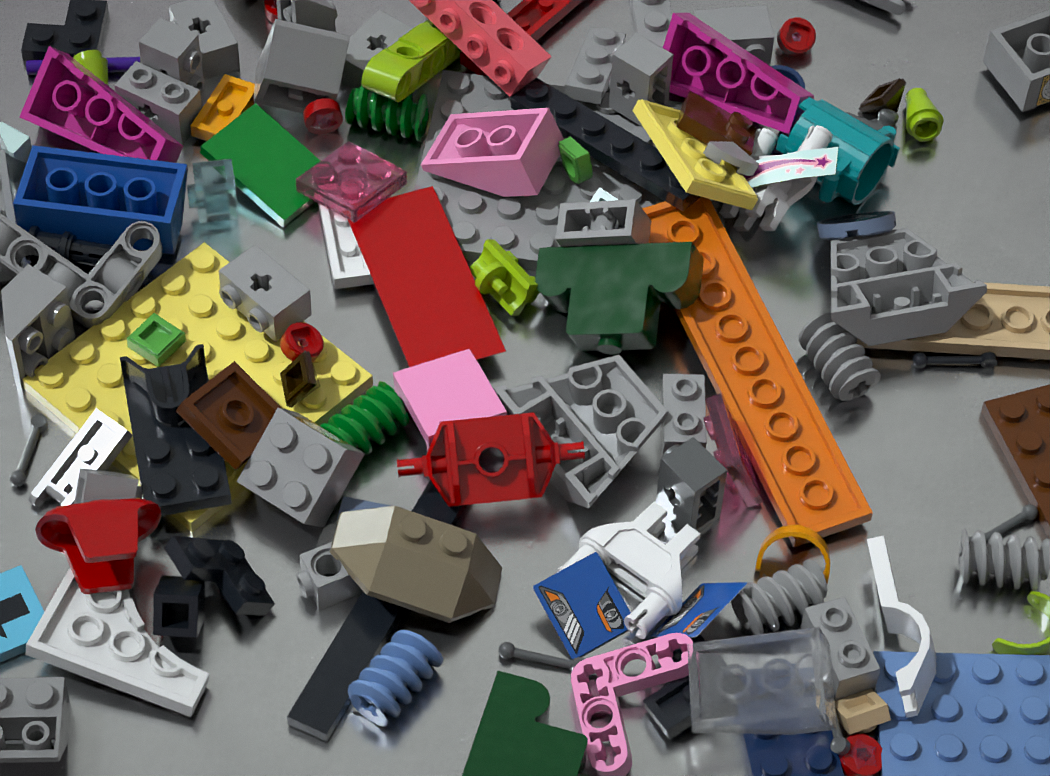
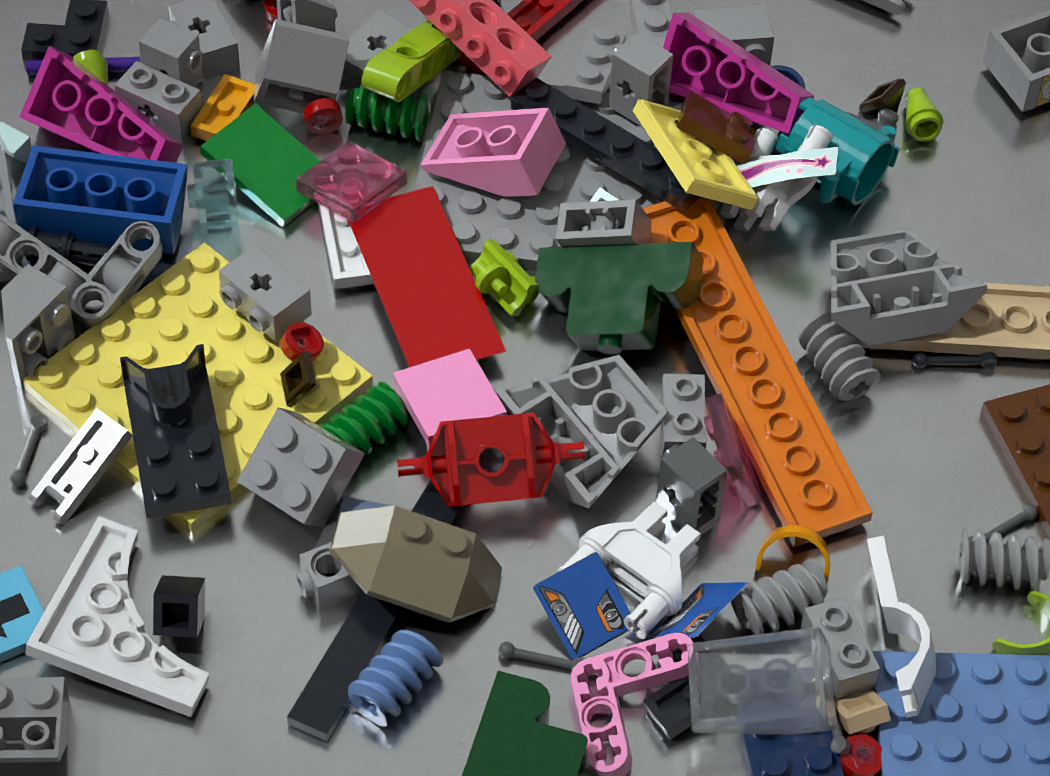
red piece [35,498,162,594] -> none
light grey brick [74,468,142,504] -> none
bright green tile [126,313,186,367] -> none
black plate [164,536,275,616] -> none
reddish brown plate [176,361,282,470] -> none
bright green tile [558,136,593,184] -> none
light grey tile [703,141,759,176] -> none
red tile [777,17,816,57] -> none
sand blue tile [817,211,896,240] -> none

